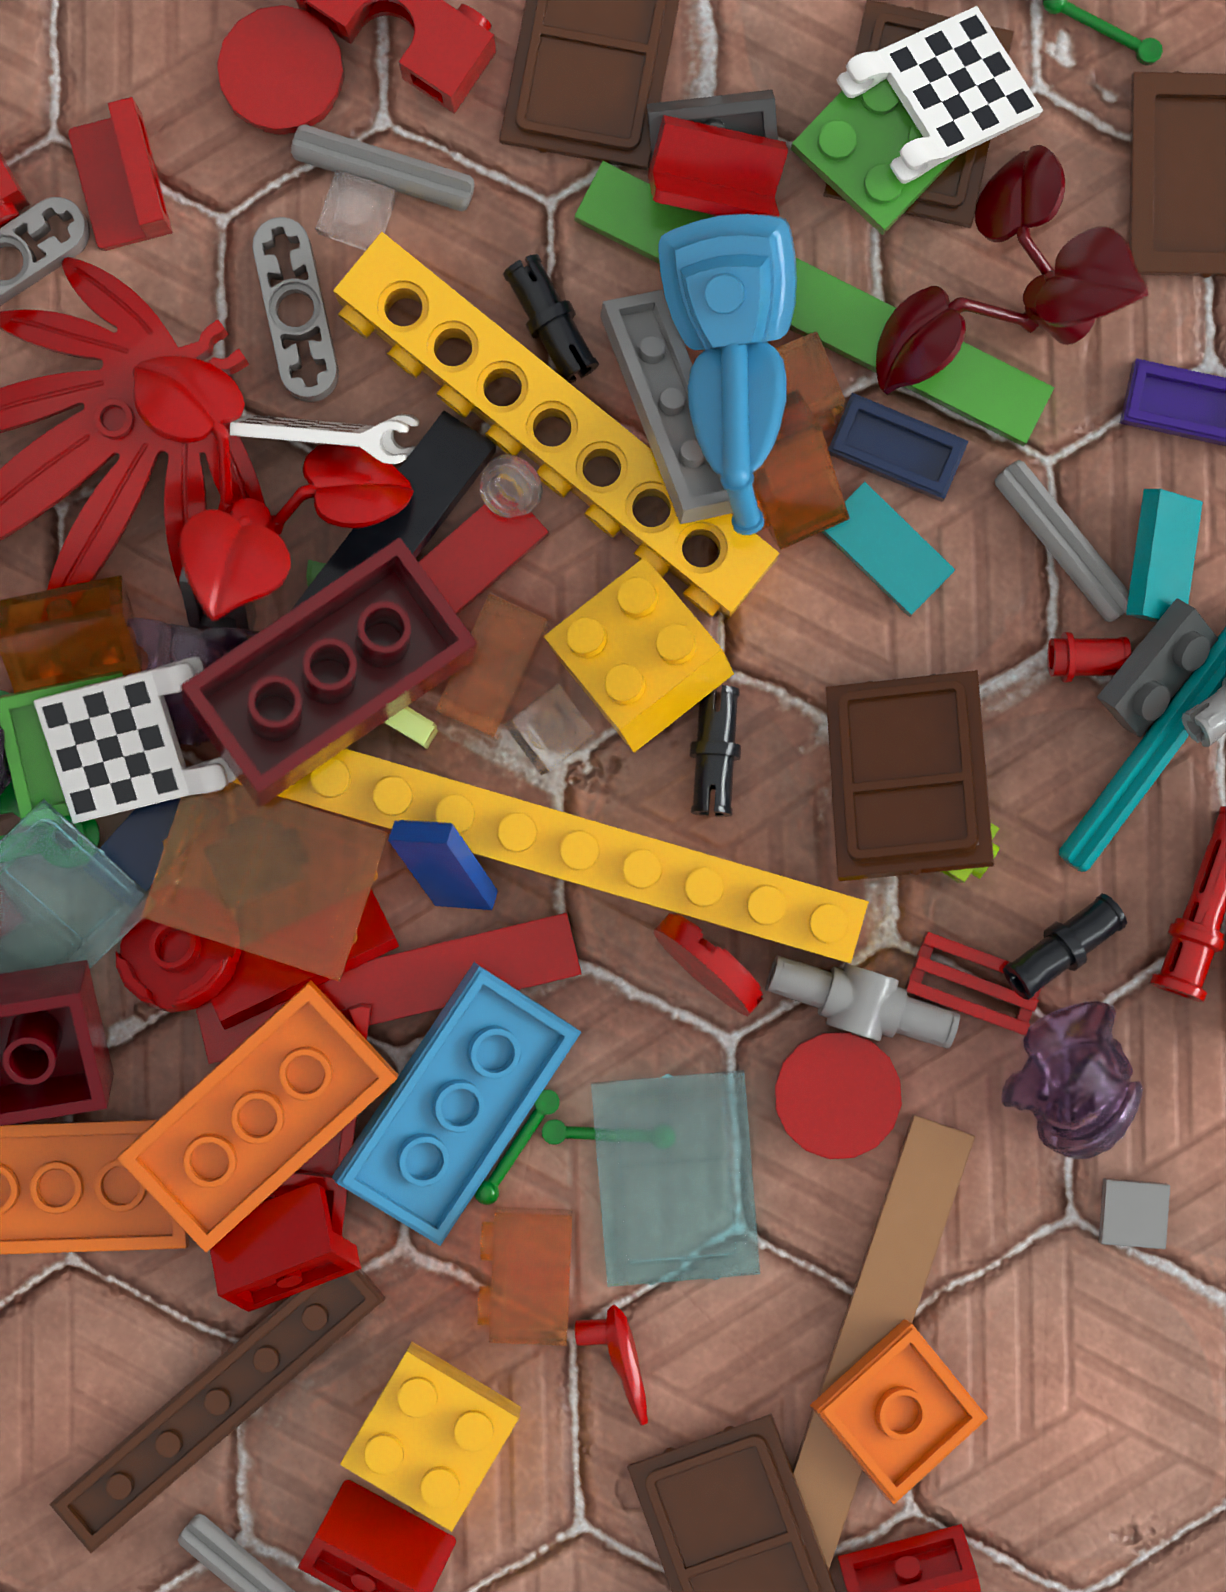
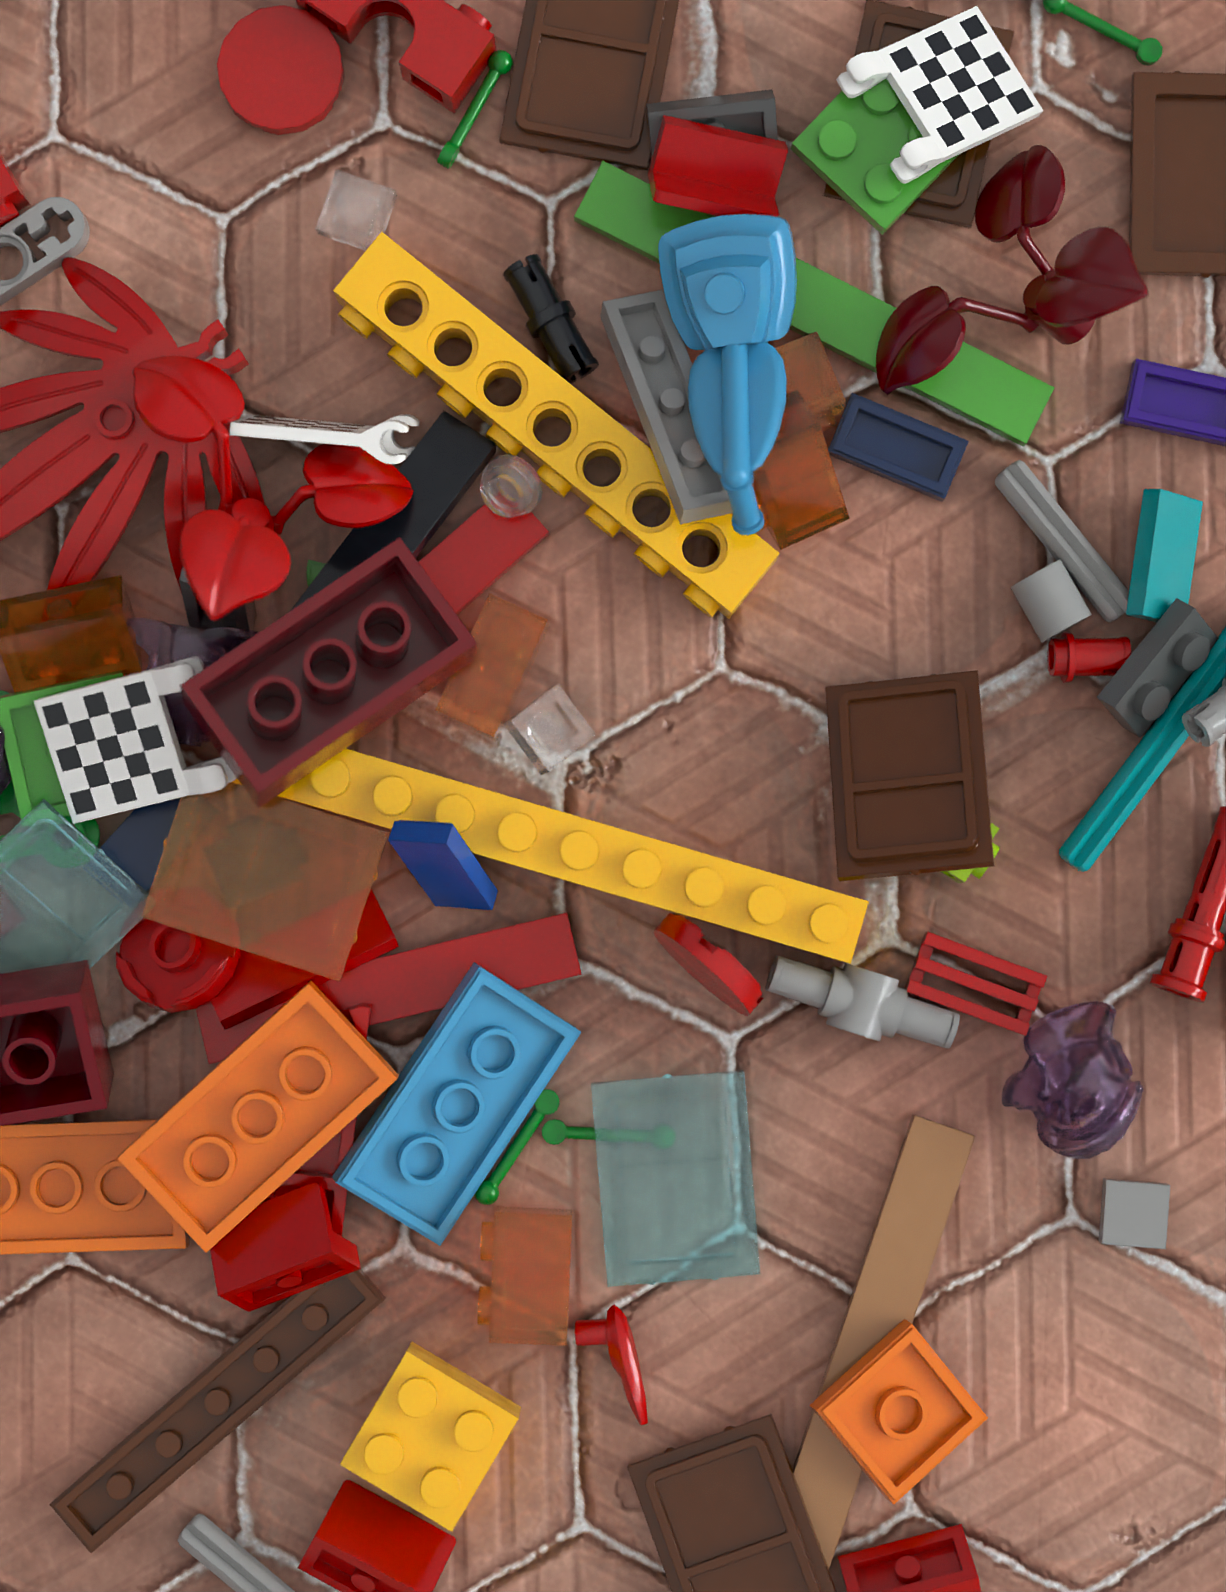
red panel [68,97,173,251] -> none
light grey beam [252,217,339,402] -> none
light grey axle [291,124,475,211] -> none
yellowish green tile [383,706,438,749] -> none
yellow brick [544,557,734,753] -> none
black pin [690,685,741,817] -> none
red tile [774,1032,902,1159] -> none
teal tile [819,482,955,617] -> none
black pin [1003,893,1127,1000] -> none
none -> green hinge [437,50,513,169]
none -> light grey beam [1011,559,1092,643]

